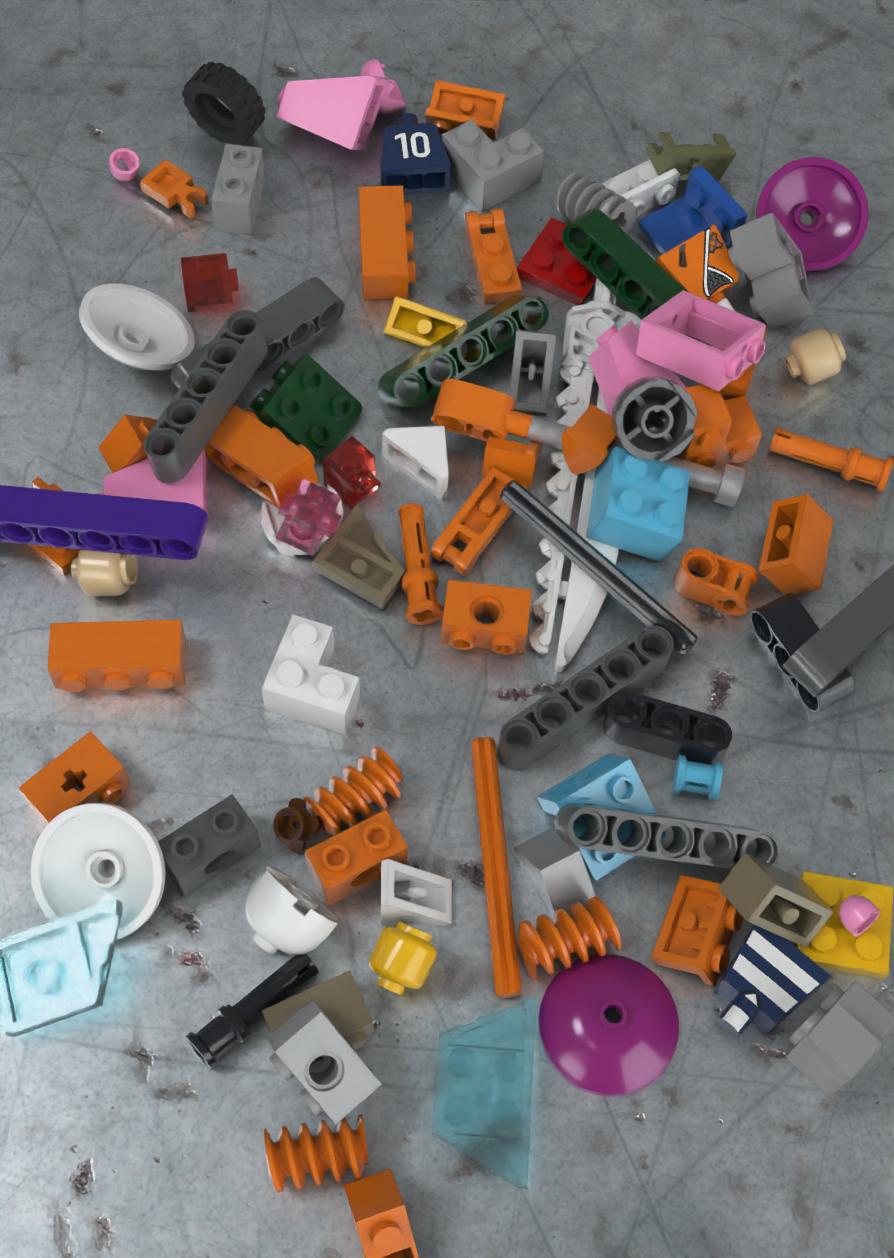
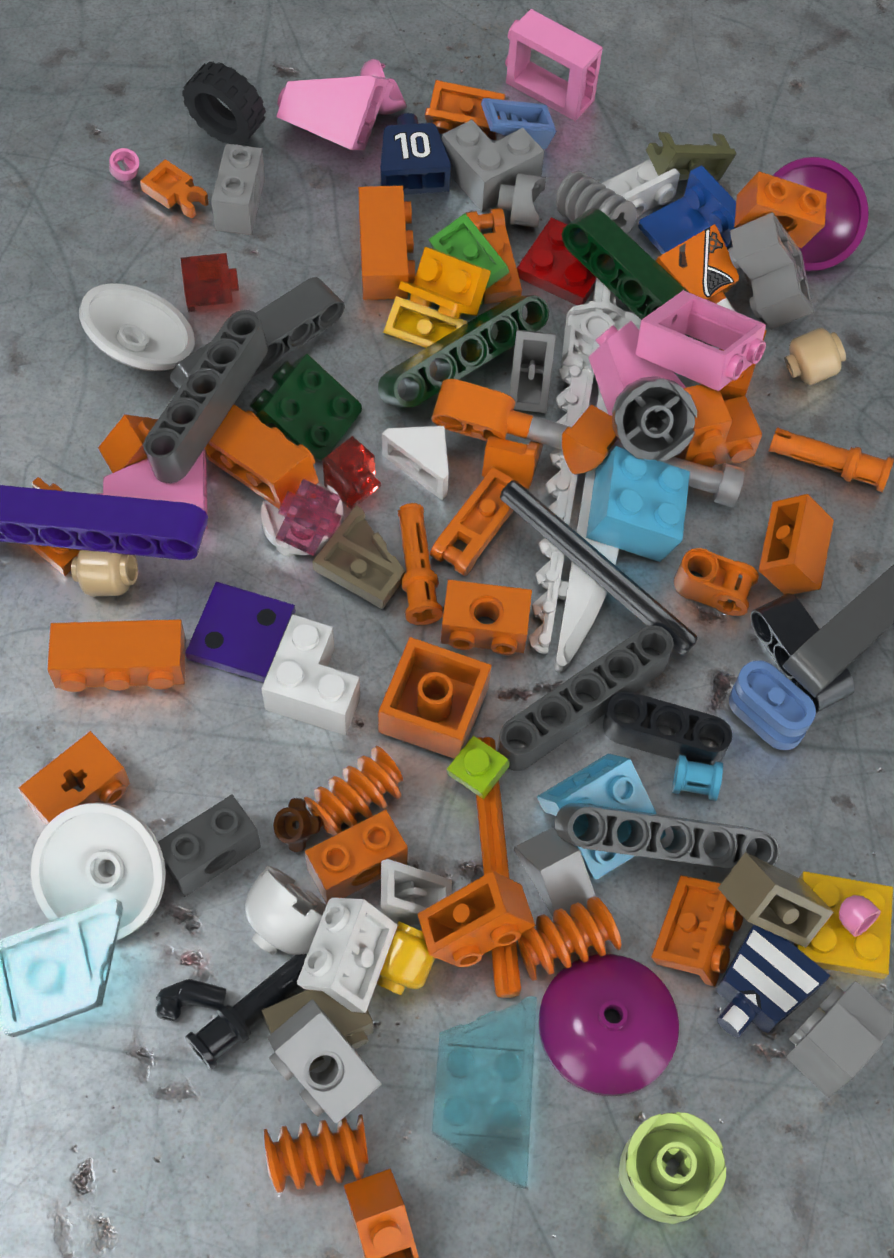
none -> black arm [155,979,226,1021]
none -> dark purple tile [185,581,296,683]
none -> white bracket [297,898,398,1013]
none -> orange brick [378,637,492,759]
none -> light orange bracket [398,247,491,319]
none -> orange brick [417,871,536,967]
none -> bright green bracket [428,213,509,306]
none -> lime plate [446,735,510,799]
none -> medium blue slope [481,98,557,149]
none -> light grey piece [498,173,546,228]
none -> bright pink window [505,9,603,121]
none -> yellowish green brick [619,1112,726,1224]
none -> medium blue brick [729,661,816,750]
none -> orange brick [734,171,827,248]

